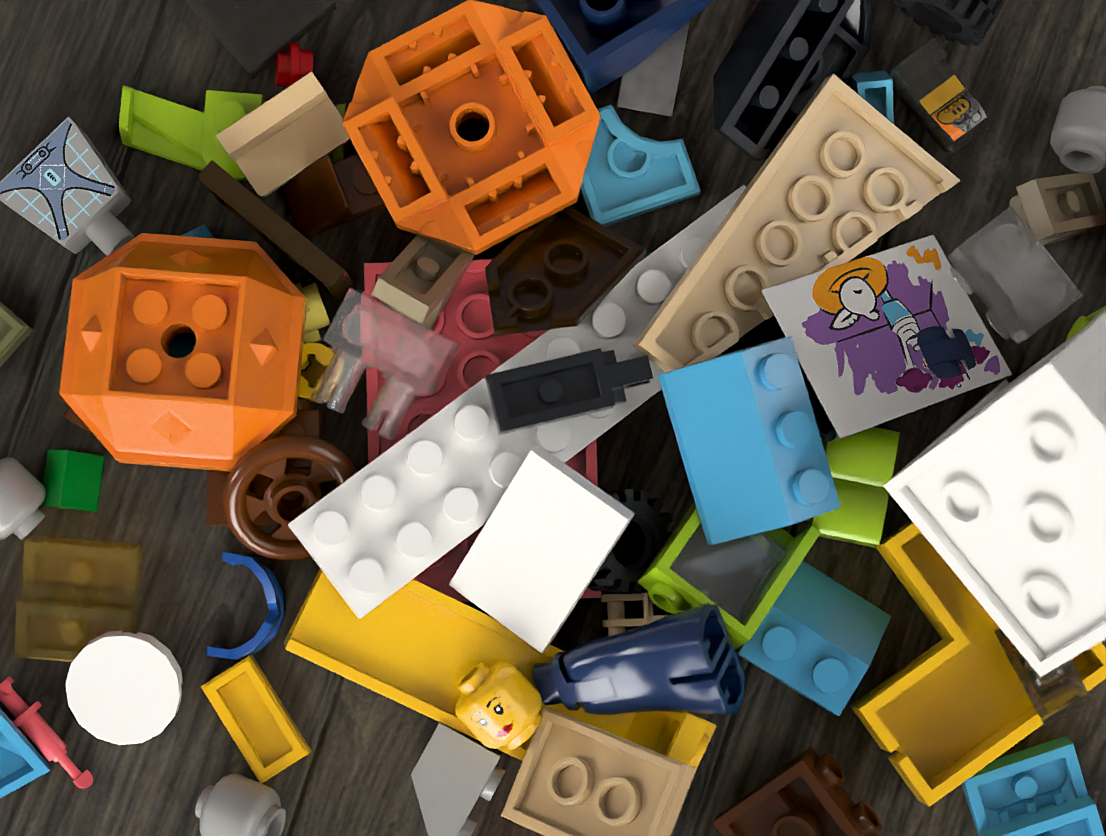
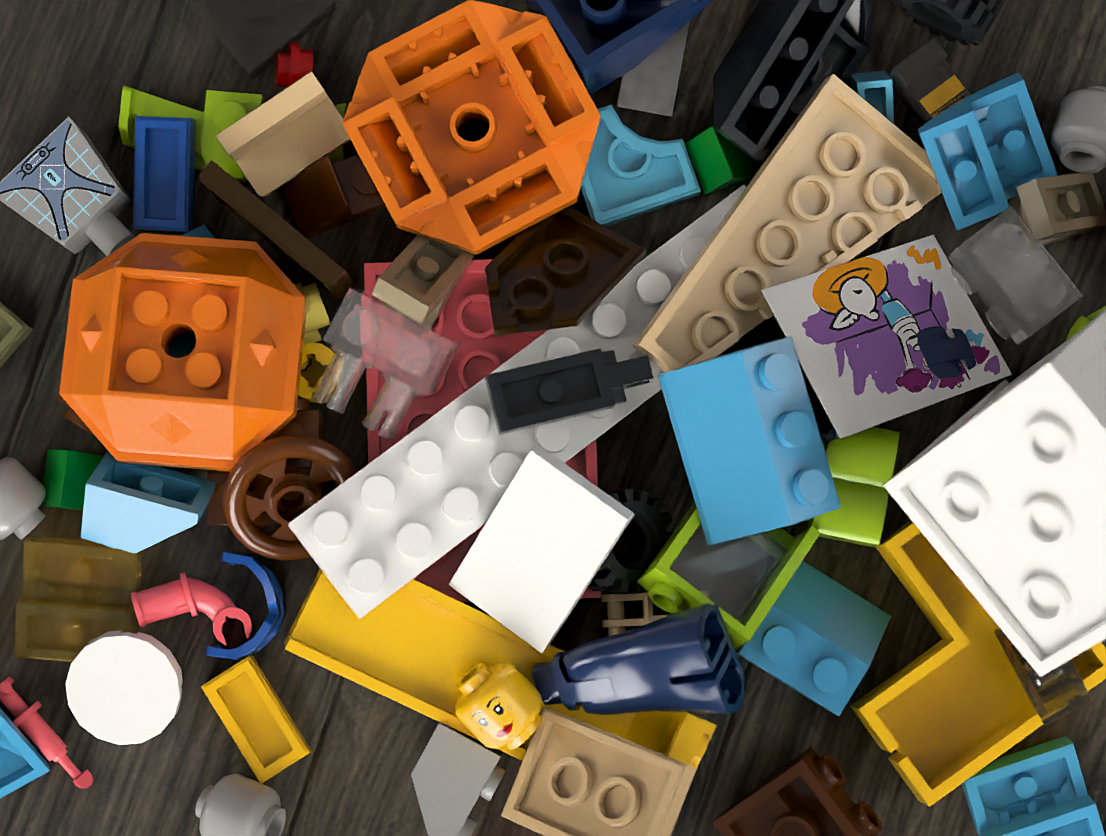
none -> slope [80,452,216,553]
none -> coral piece [130,572,252,646]
none -> blue tile [133,116,196,232]
none -> green slope [685,126,756,197]
none -> dark azure slope [917,73,1058,231]

